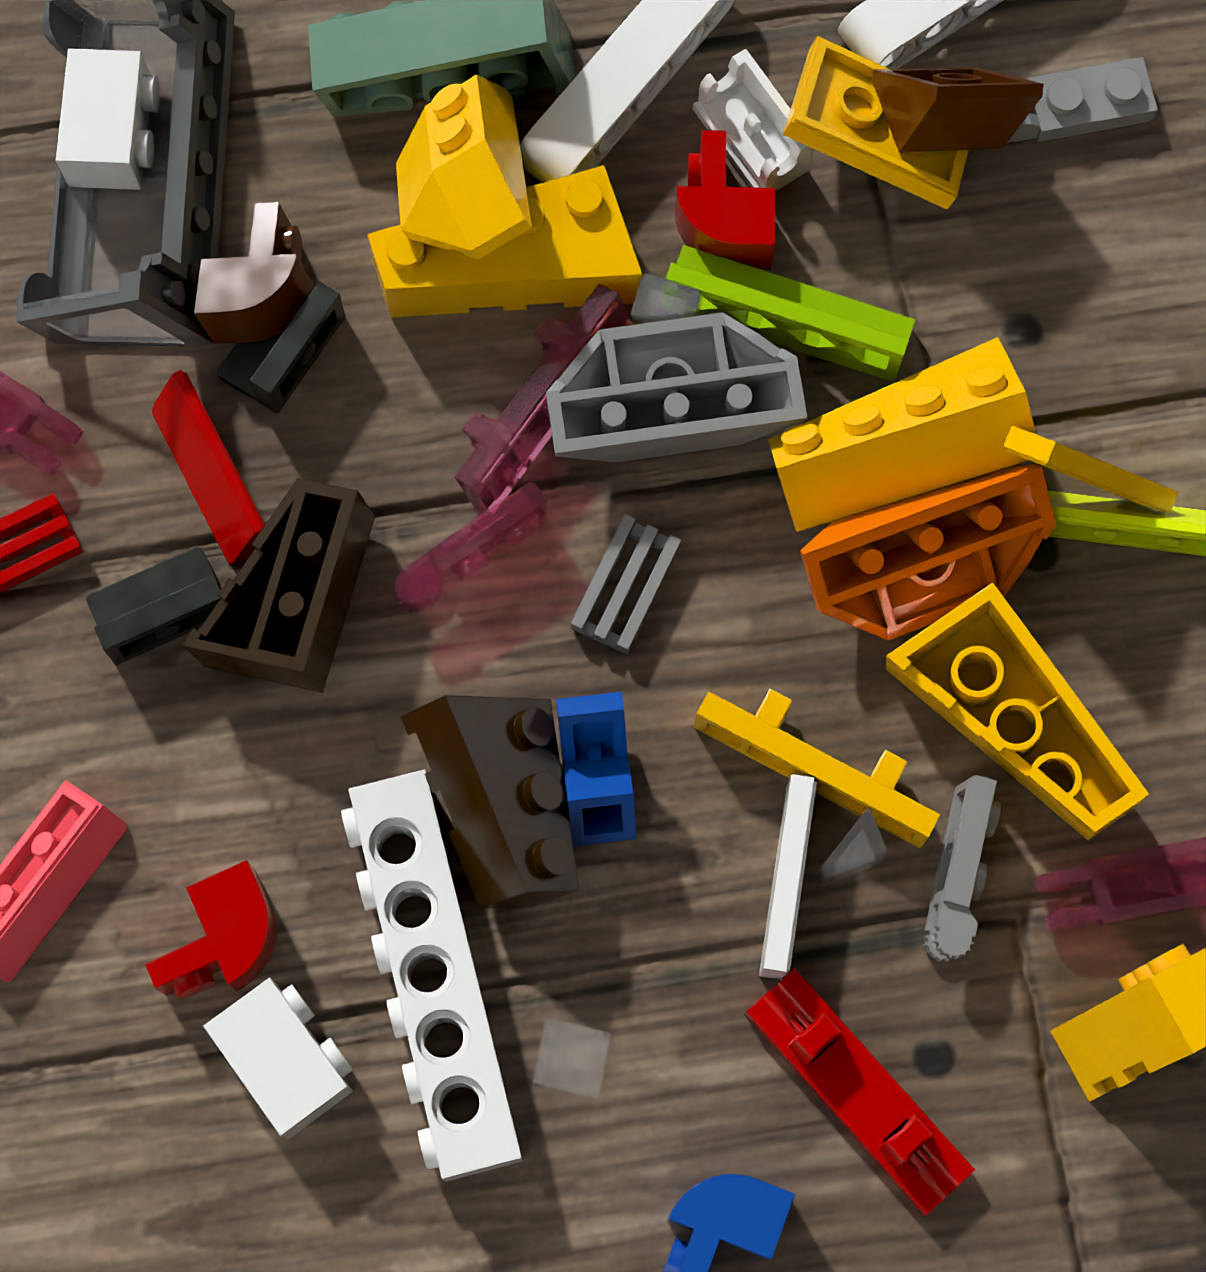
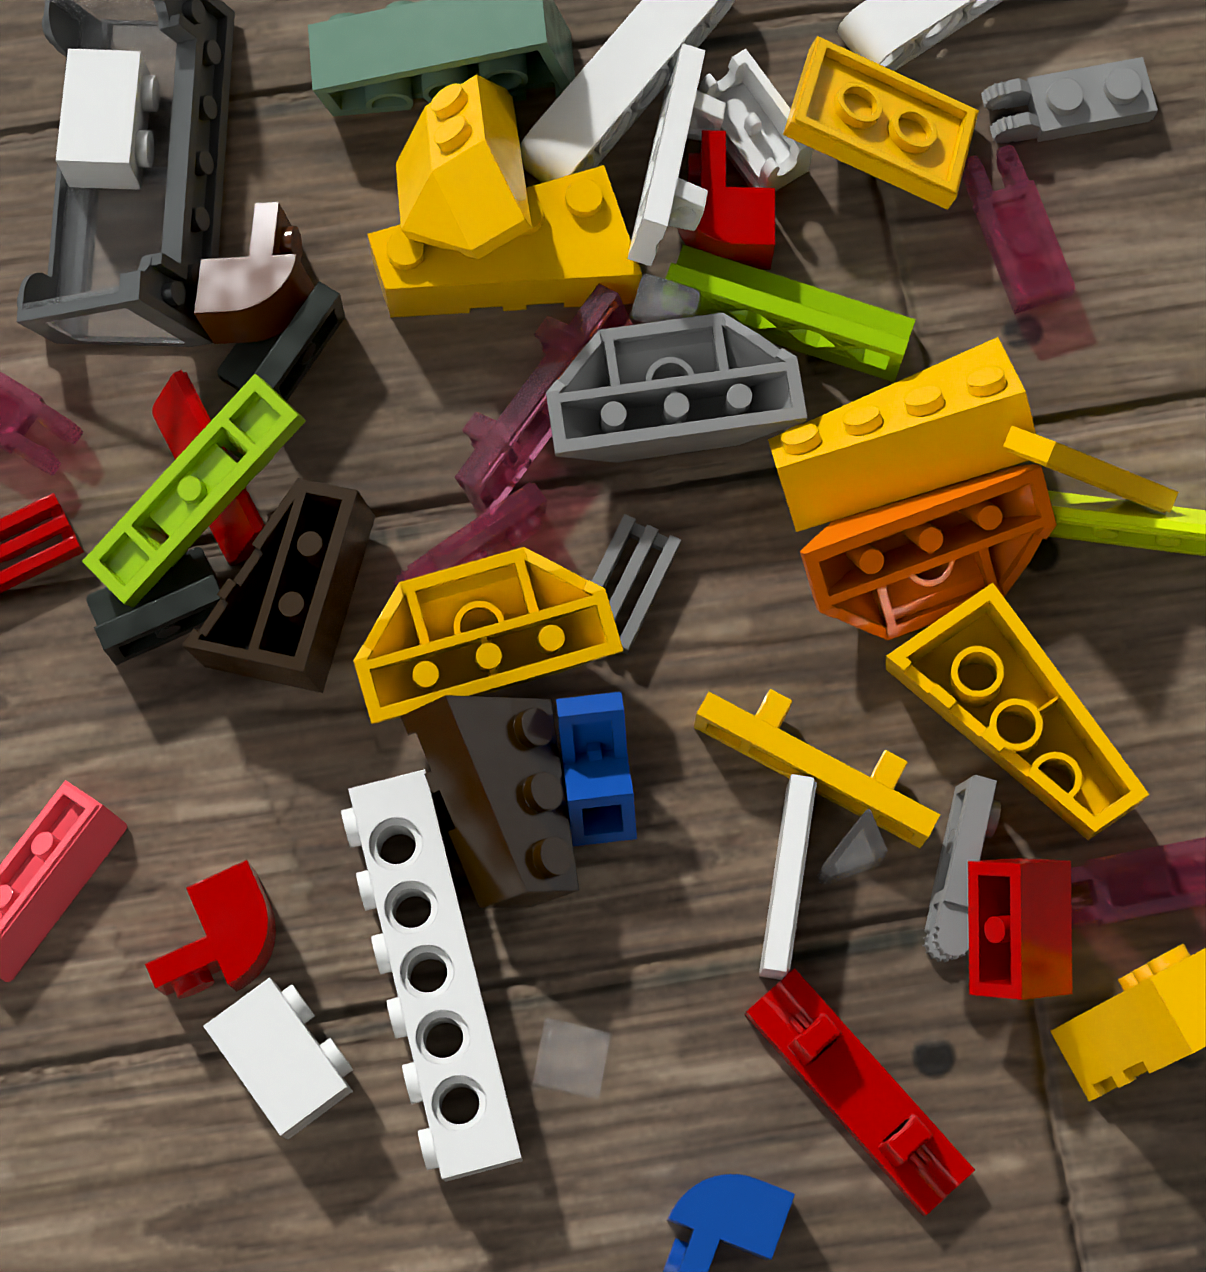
reddish brown slope [872,67,1044,153] -> none
none -> lime hinge [82,374,306,608]
none -> yellow wedge [353,547,623,724]
none -> white hinge [627,43,726,266]
none -> clear pink hinge [962,145,1075,314]
none -> red brick [968,858,1073,1000]

